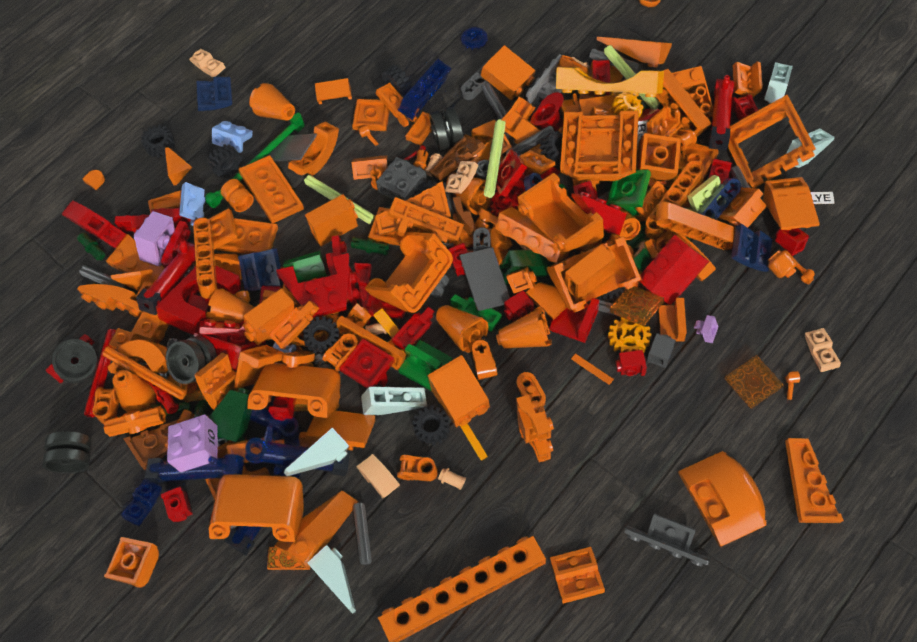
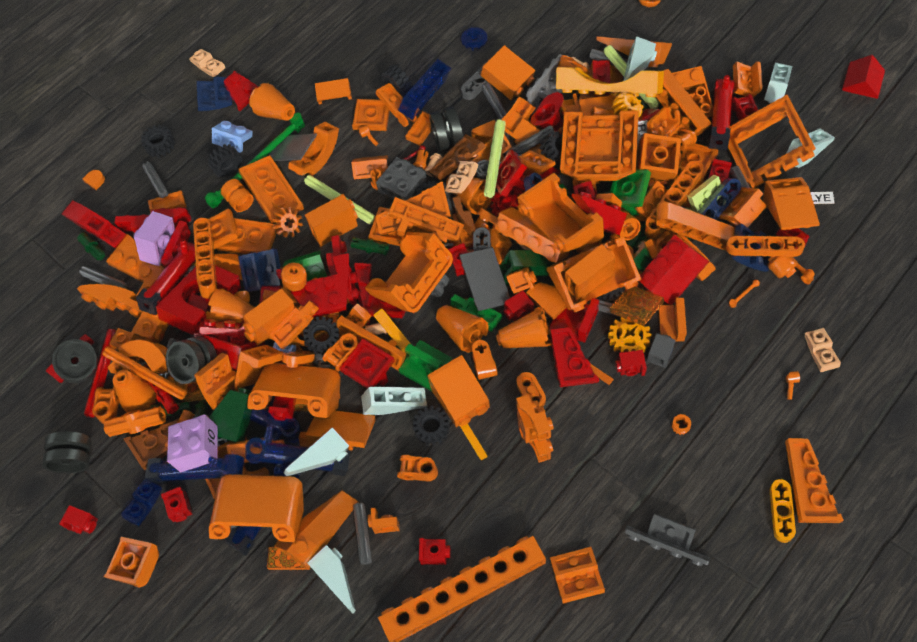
orange slope [111,269,153,292] -> none
orange slope [165,147,192,185] -> none
light blue bracket [179,182,205,226] -> none
light nougat slope [356,454,400,499] -> none
red hinge [392,307,434,352] -> none
light nougat pin [438,468,466,490] -> none
orange slope [678,451,766,547] -> none
lavender tile [694,315,718,343] -> none
clear orange plate [724,355,784,409] -> none
none -> red brick [59,505,98,534]
none -> dark grey axle [142,161,168,198]
none -> red wing [224,71,259,111]
none -> orange gear [271,207,303,238]
none -> orange head [281,263,307,291]
none -> orange bracket [368,507,400,534]
none -> red brick [419,538,451,565]
none -> red wing [549,327,600,387]
none -> orange tile [596,193,622,207]
none -> light aqua slope [623,37,657,81]
none -> orange bush [672,414,691,435]
none -> orange beam [726,236,805,257]
none -> orange hinge [729,279,760,308]
none -> light orange beam [769,479,796,543]
none -> red slope [842,55,885,99]

